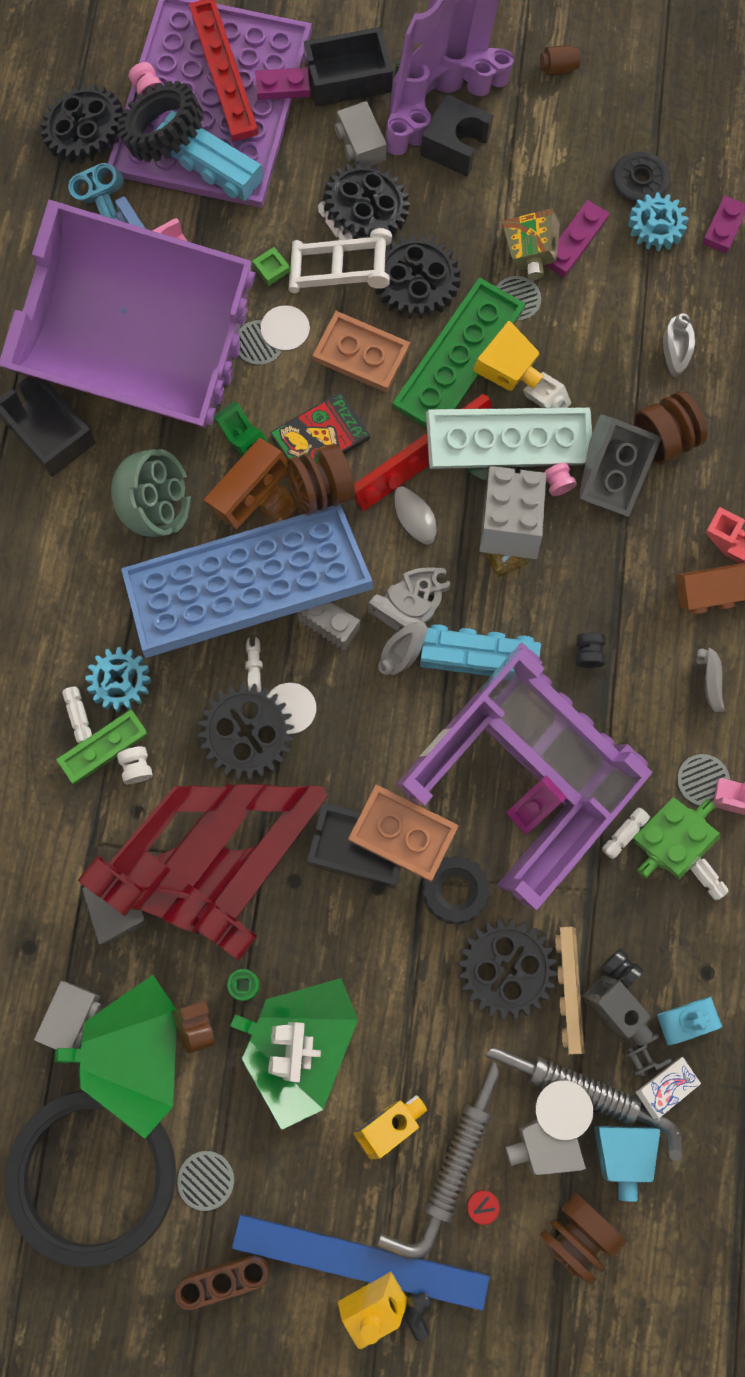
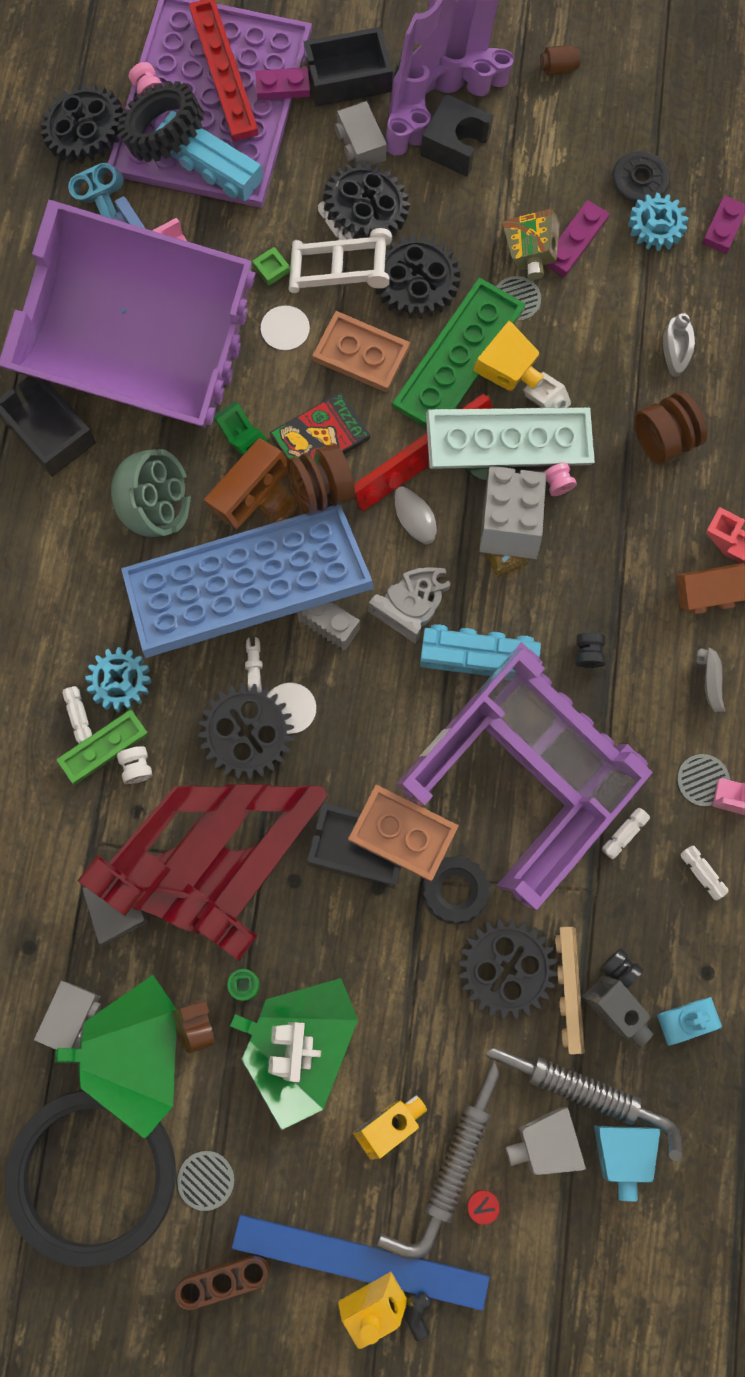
light grey sticker [239,320,282,365] -> none
light grey arm [378,622,427,675] -> none
magenta plate [506,775,567,835] -> none
white sticker [536,1081,593,1140] -> none
reddish brown wheel [539,1193,627,1285] -> none
dark grey slope [579,414,661,517] -> none
dark grey piece [625,1033,672,1076] -> none
bright green plate [633,797,720,880] -> none
tile [636,1057,701,1119] -> none

